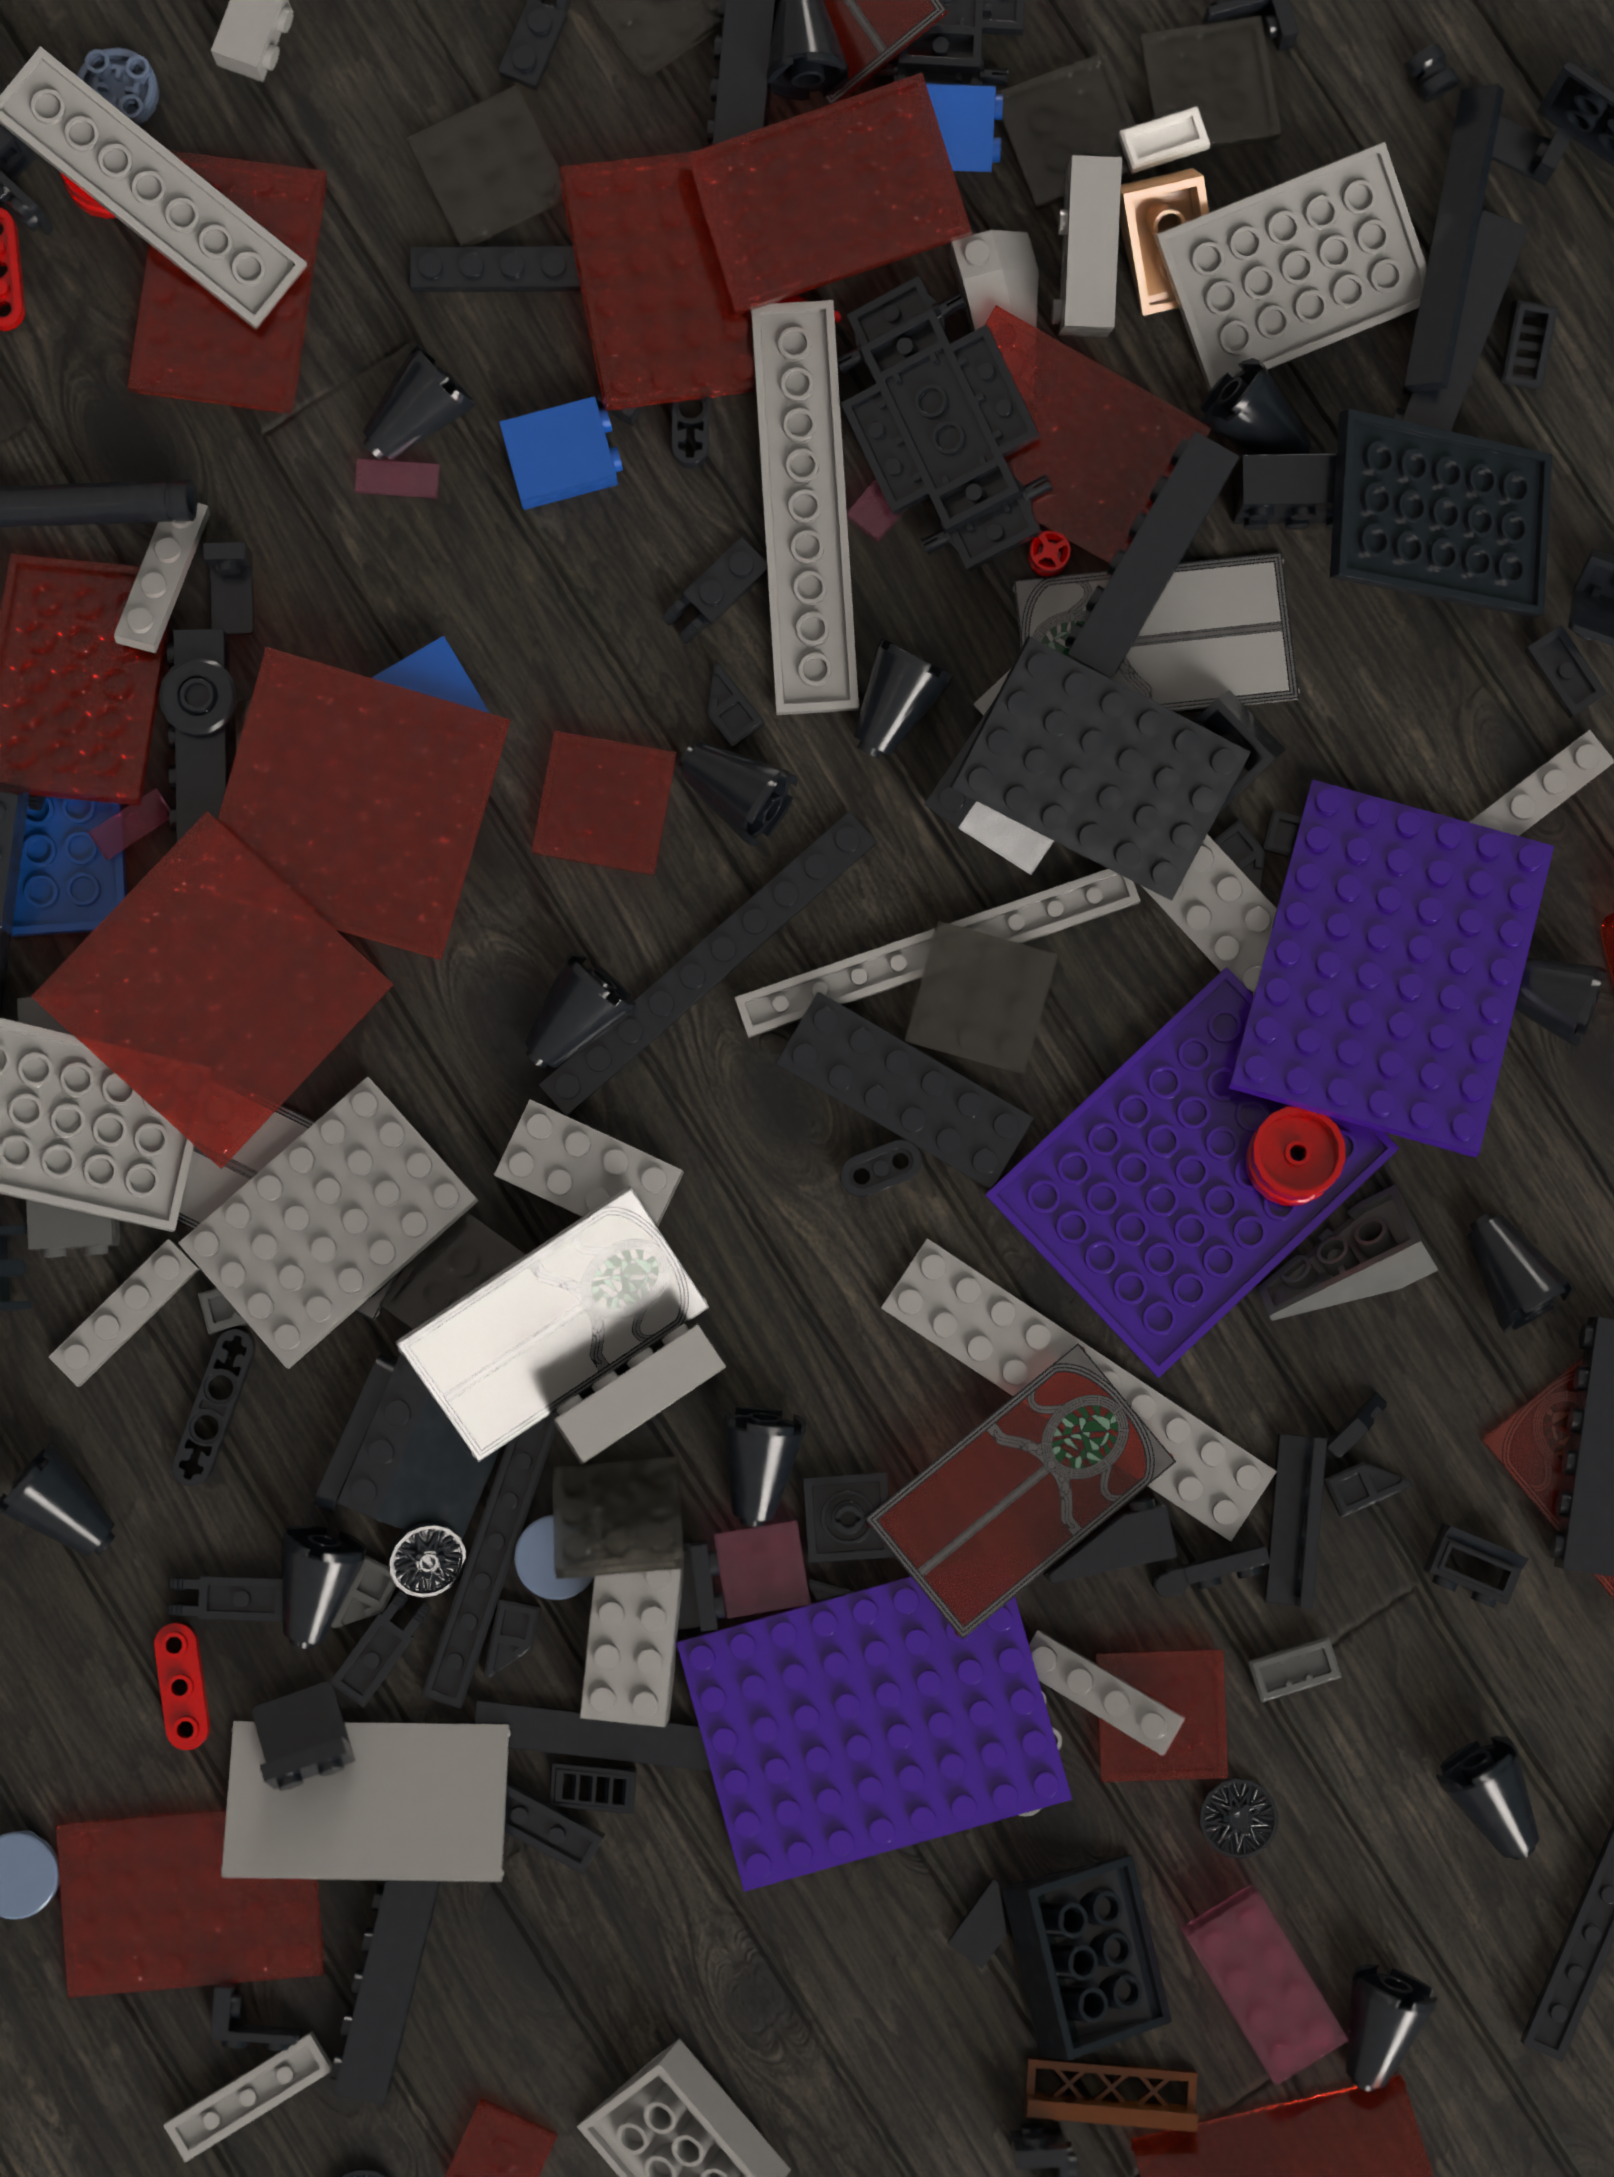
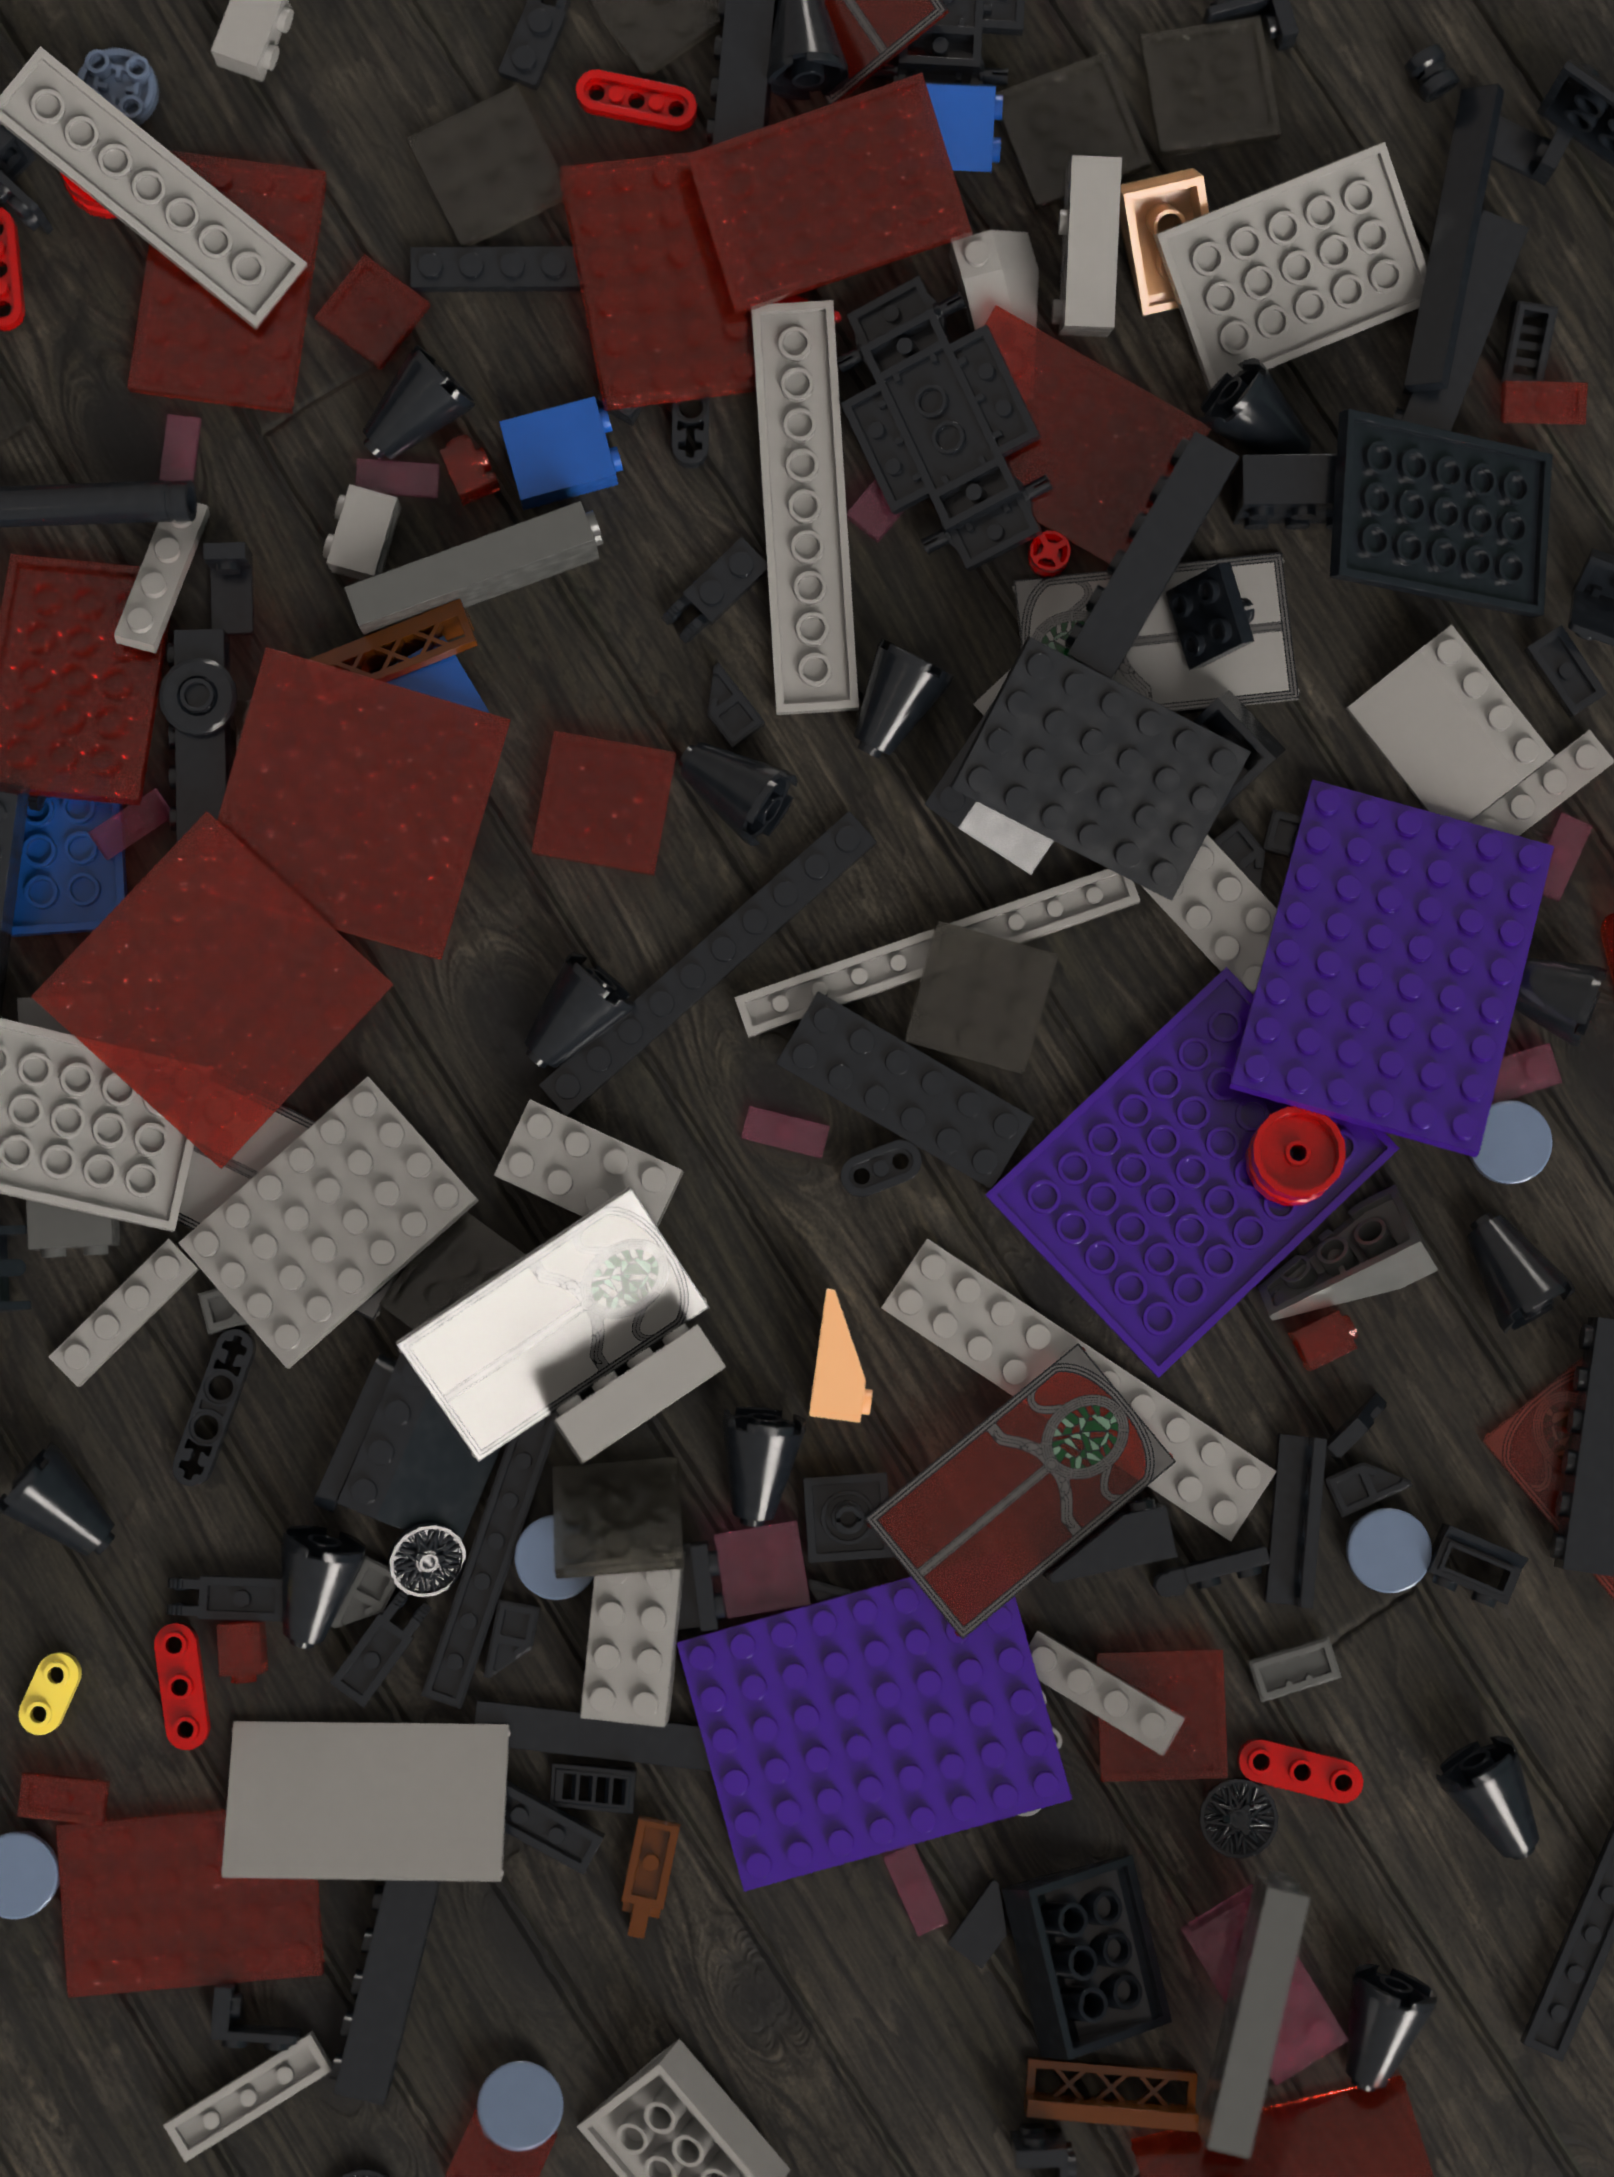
black bracket [252,1682,356,1791] -> none
white tile [1118,106,1210,174] -> none
none -> clear red plate [17,1772,110,1826]
none -> light yellow plate [19,1652,82,1735]
none -> clear pink piece [159,414,202,483]
none -> clear red brick [217,1621,268,1683]
none -> reddish brown fence [306,598,478,707]
none -> clear red tile [315,254,431,370]
none -> light grey brick [323,484,402,580]
none -> dark grey brick [344,501,604,636]
none -> clear red brick [440,435,501,505]
none -> sand blue tile [477,2061,563,2151]
none -> red plate [576,70,697,132]
none -> reddish brown hinge [621,1815,681,1939]
none -> clear pink piece [741,1106,830,1159]
none -> light nougat slope [809,1289,873,1423]
none -> clear pink piece [883,1844,949,1937]
none -> black plate [1166,562,1255,670]
none -> dark grey brick [1197,1870,1310,2159]
none -> red plate [1237,1738,1363,1803]
none -> clear red brick [1288,1310,1358,1371]
none -> light grey slope [1346,625,1555,822]
none -> sand blue tile [1346,1508,1432,1593]
none -> sand blue tile [1469,1100,1552,1185]
none -> clear pink plate [1491,1043,1562,1105]
none -> clear red plate [1501,381,1588,425]
none -> clear pink piece [1543,813,1593,902]

